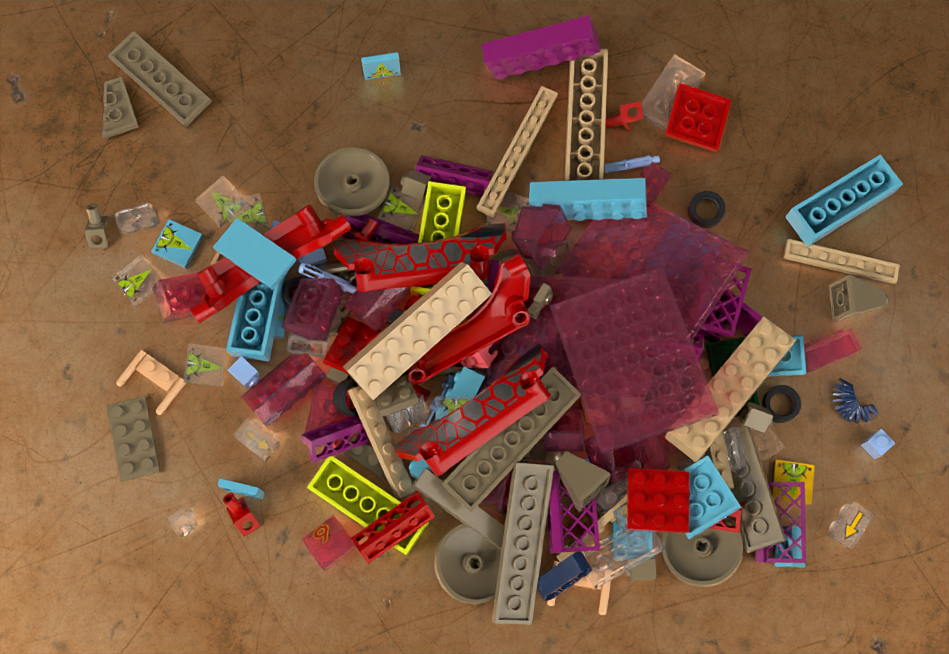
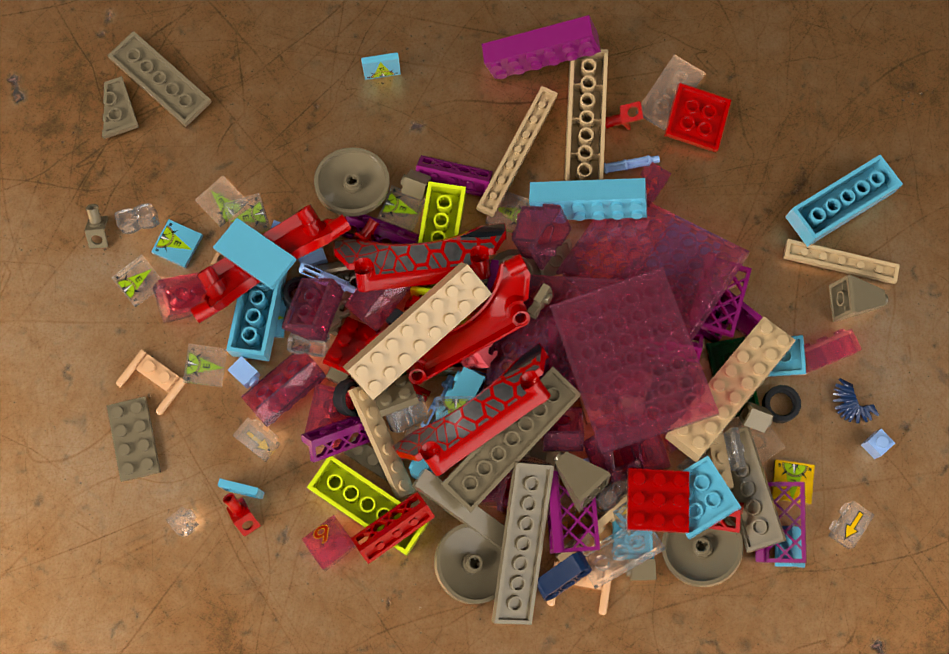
black tyre [688,191,725,229] -> none

